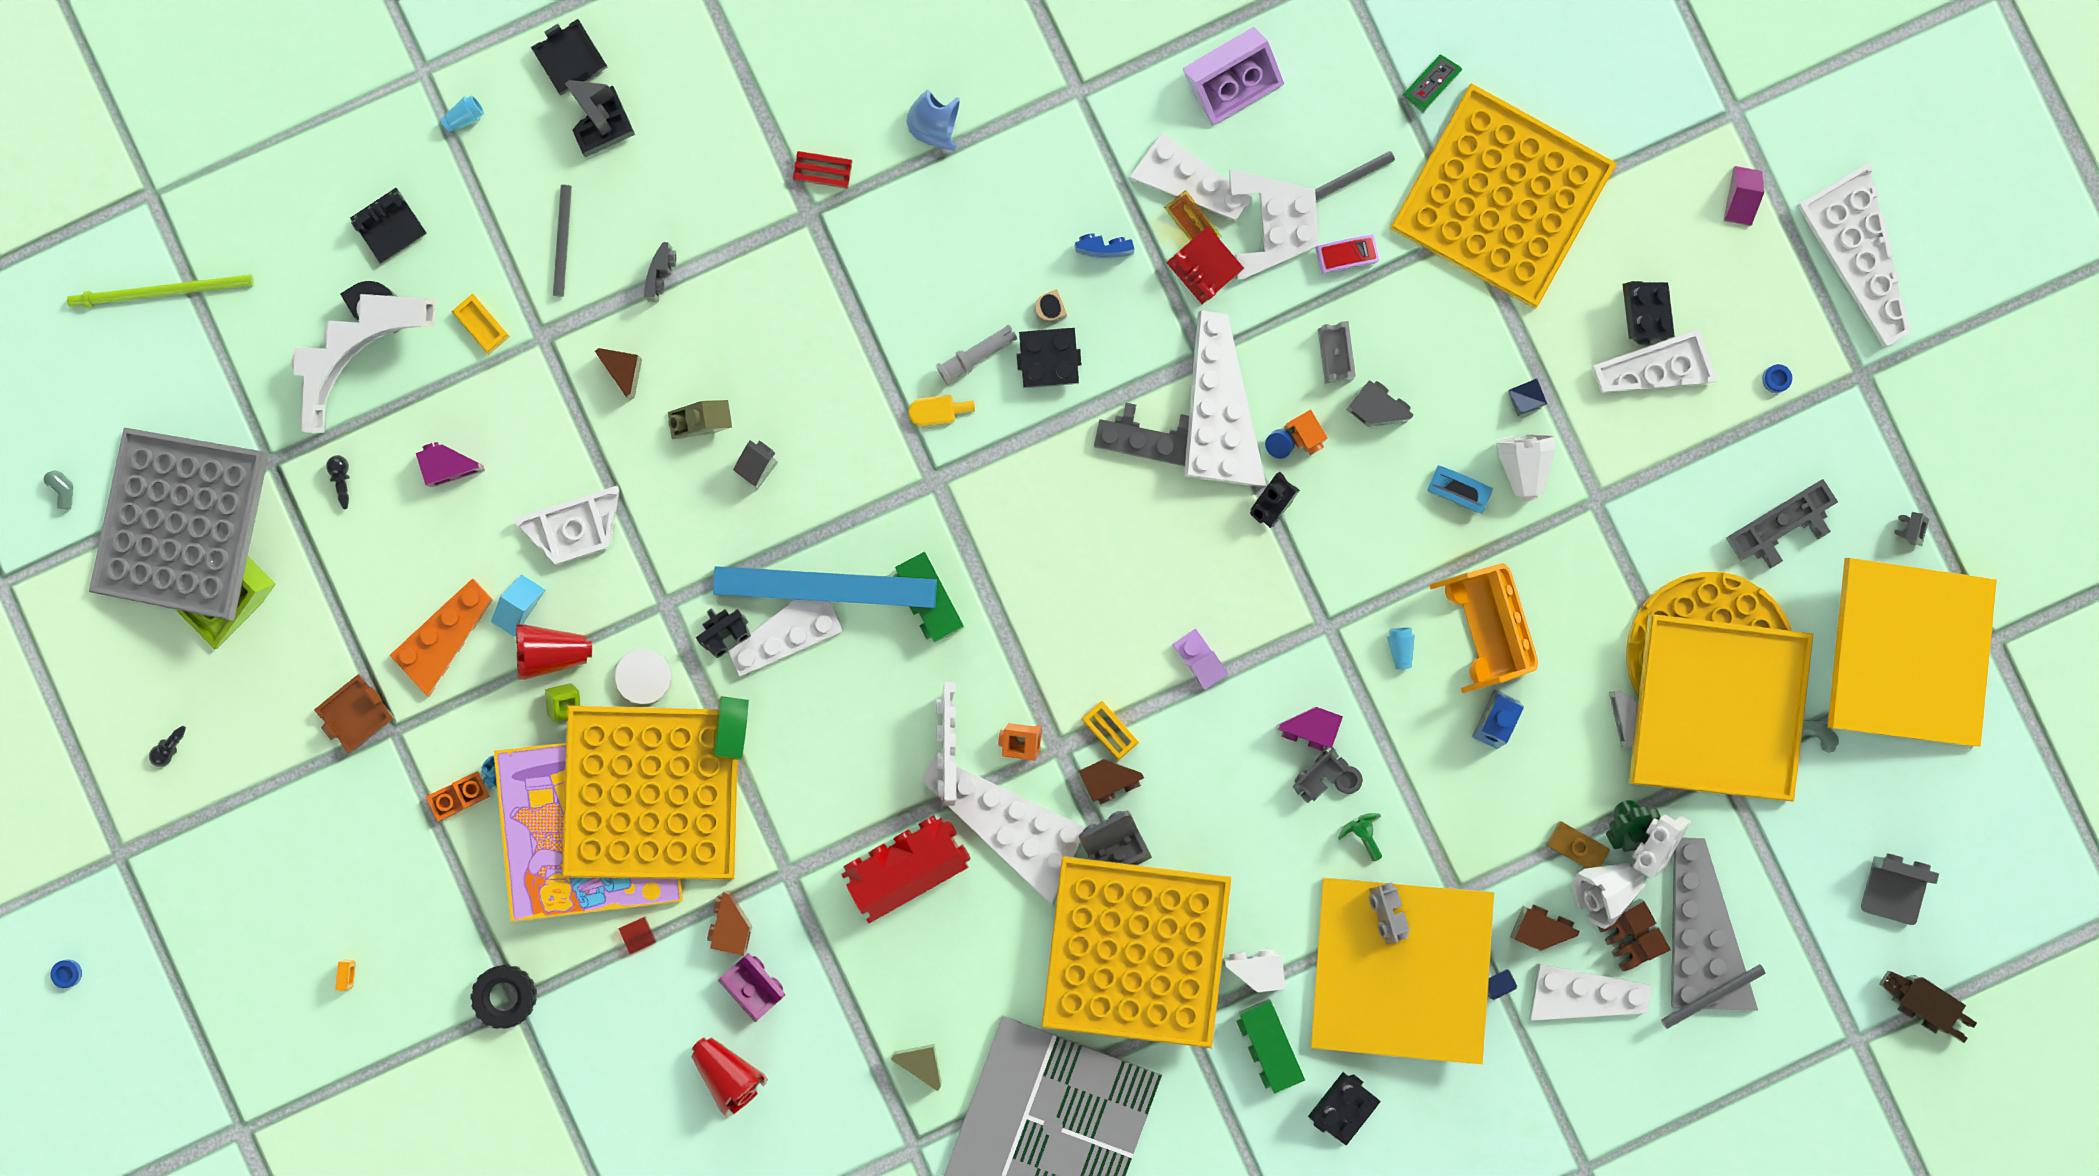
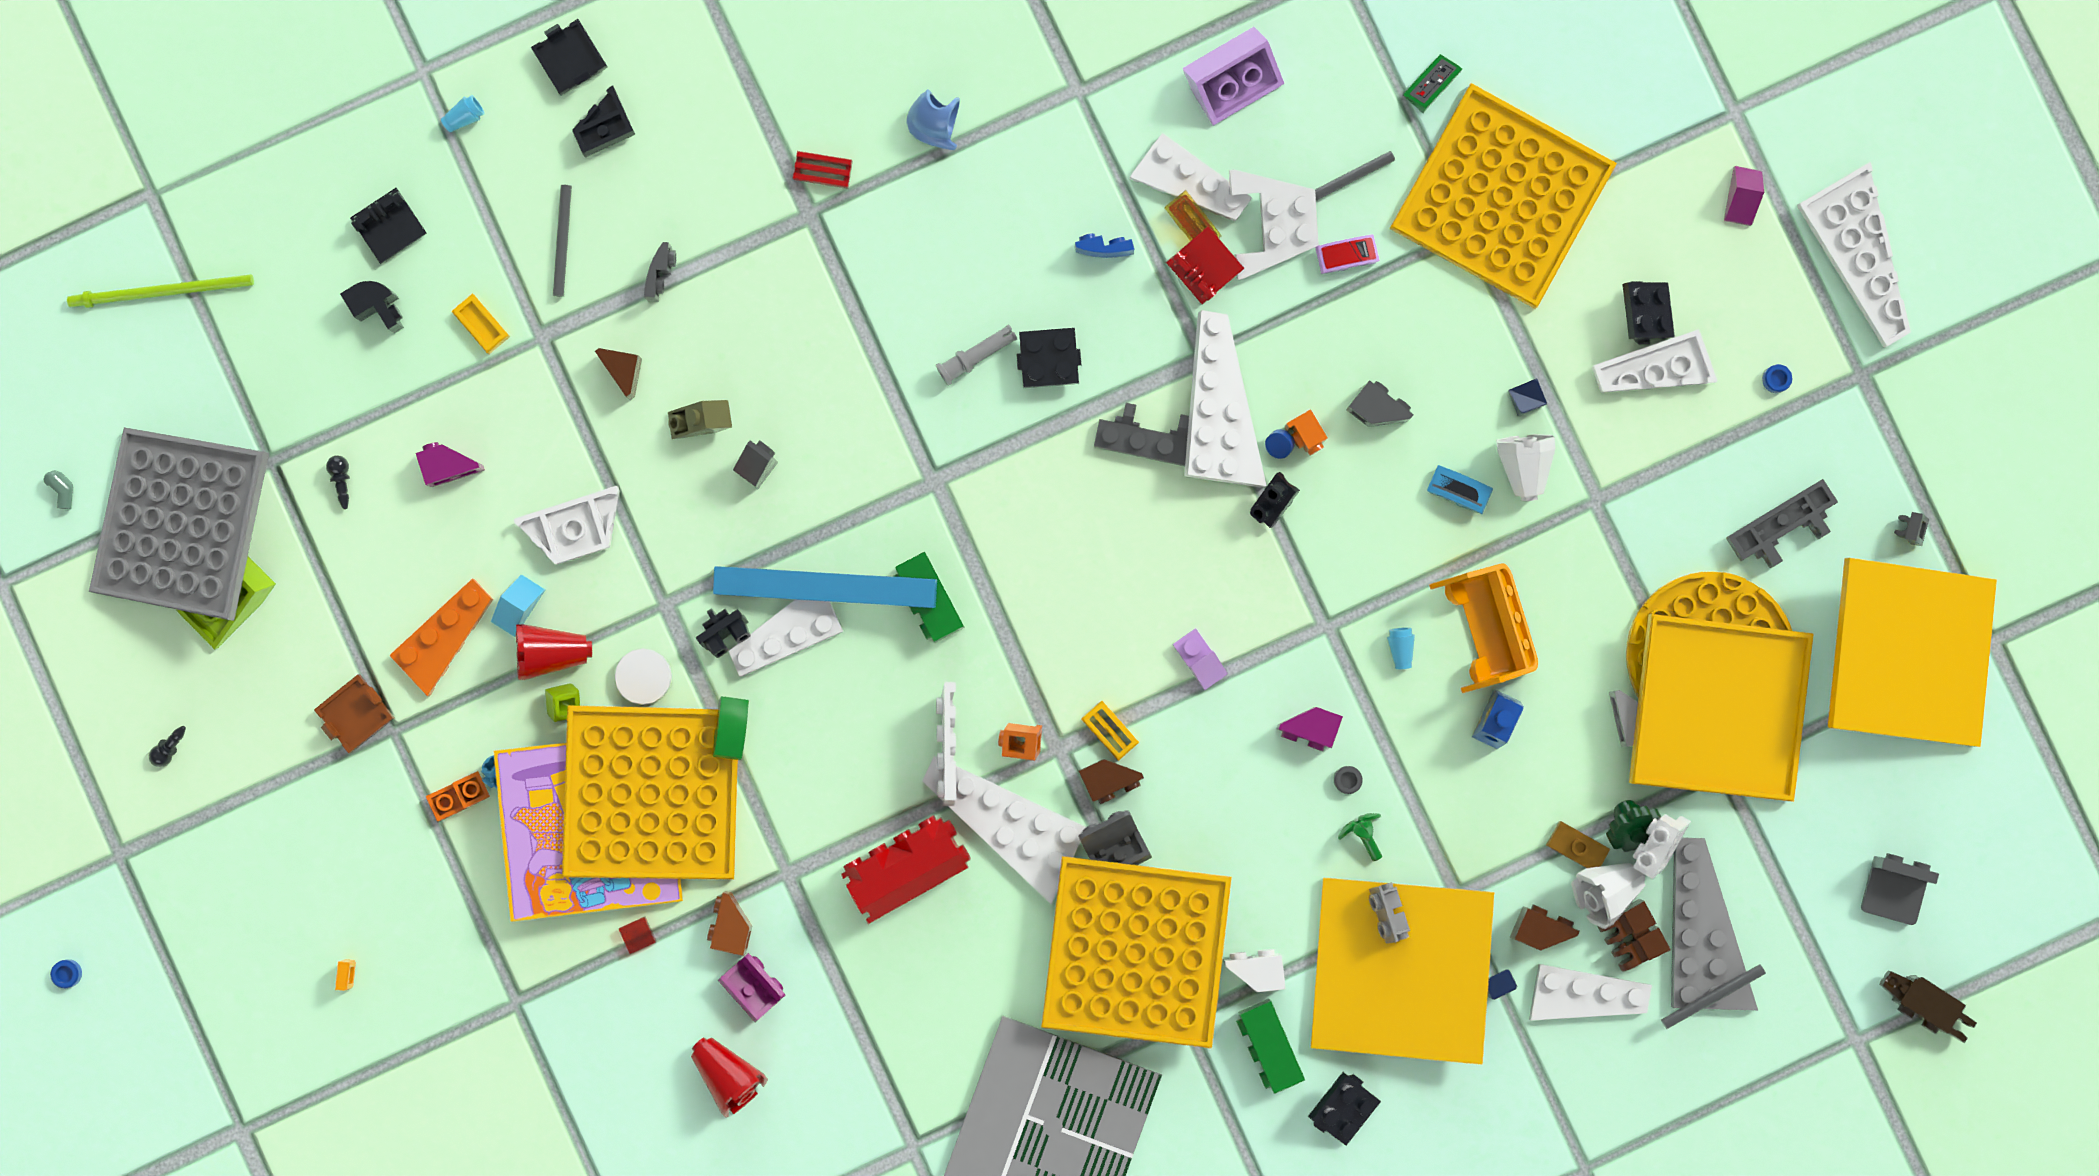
white arch [291,294,436,433] -> none
black tyre [470,964,537,1029] -> none
dark grey slope [565,80,614,136] -> none
olive slope [891,1044,942,1091] -> none
yellow piece [908,395,975,427] -> none
tile [1035,289,1067,322] -> none
dark grey hinge [1292,748,1349,803] -> none
light grey hinge [1318,321,1356,384] -> none
sand green arm [1802,721,1839,753] -> none

